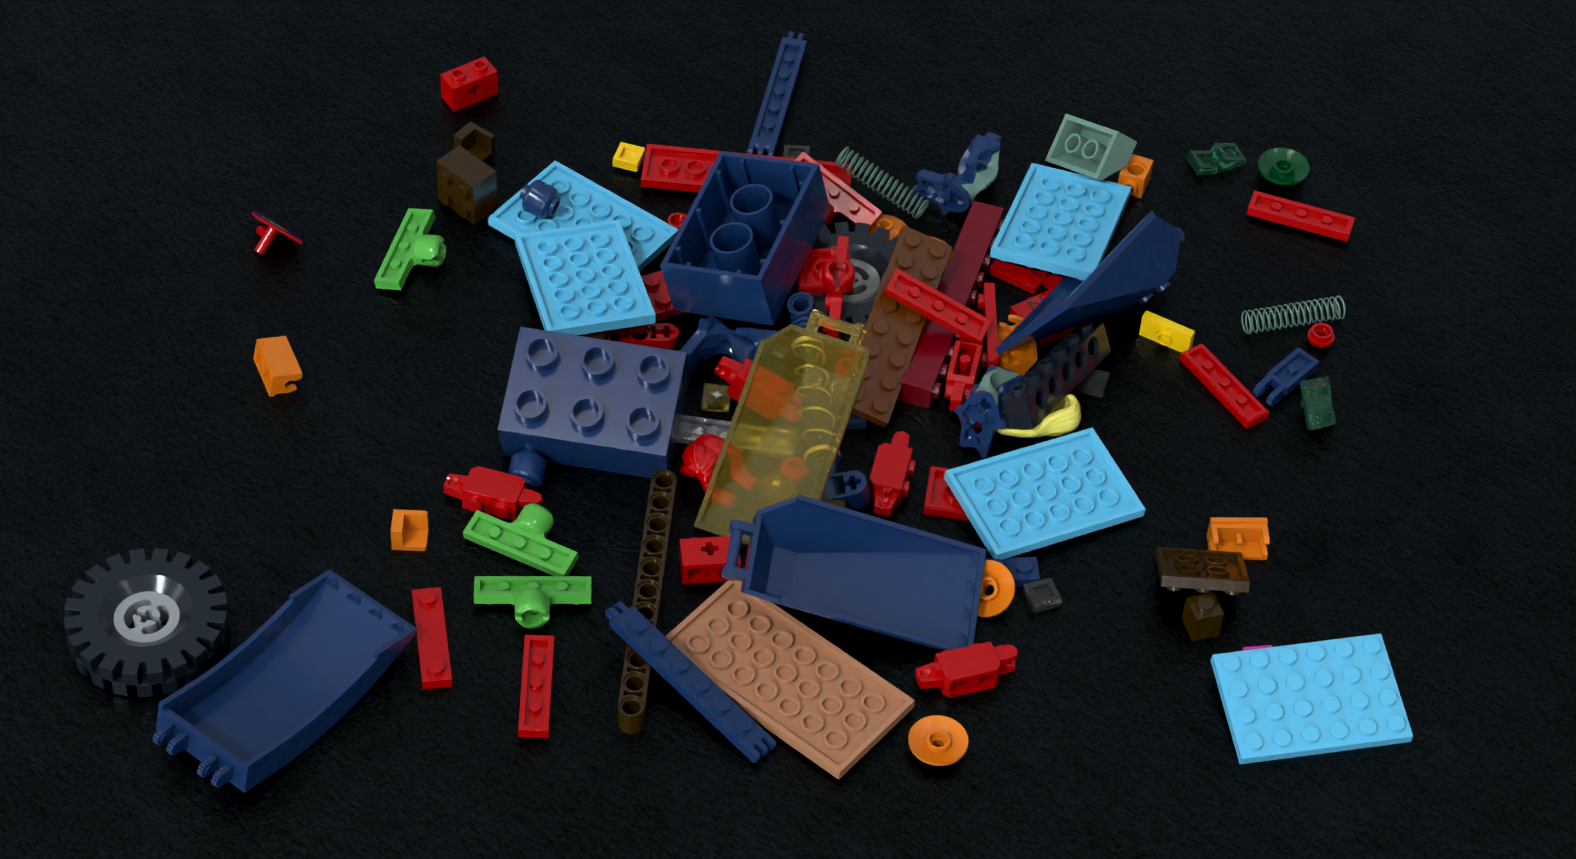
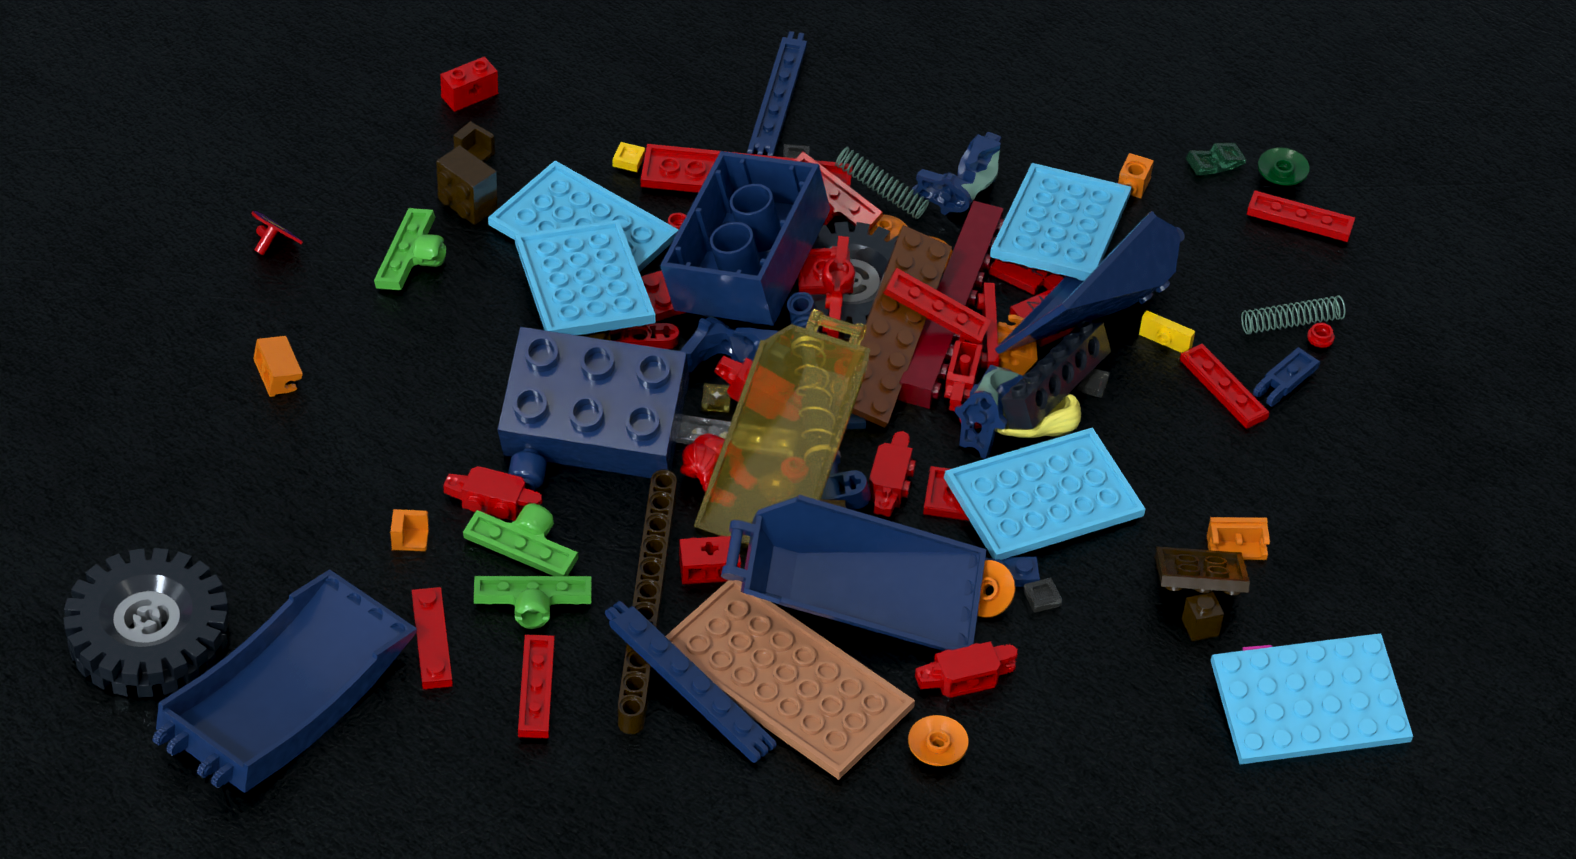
dark blue head [519,180,561,219] -> none
sand green slope [1045,114,1137,181] -> none
clear green hips [1300,376,1336,430] -> none

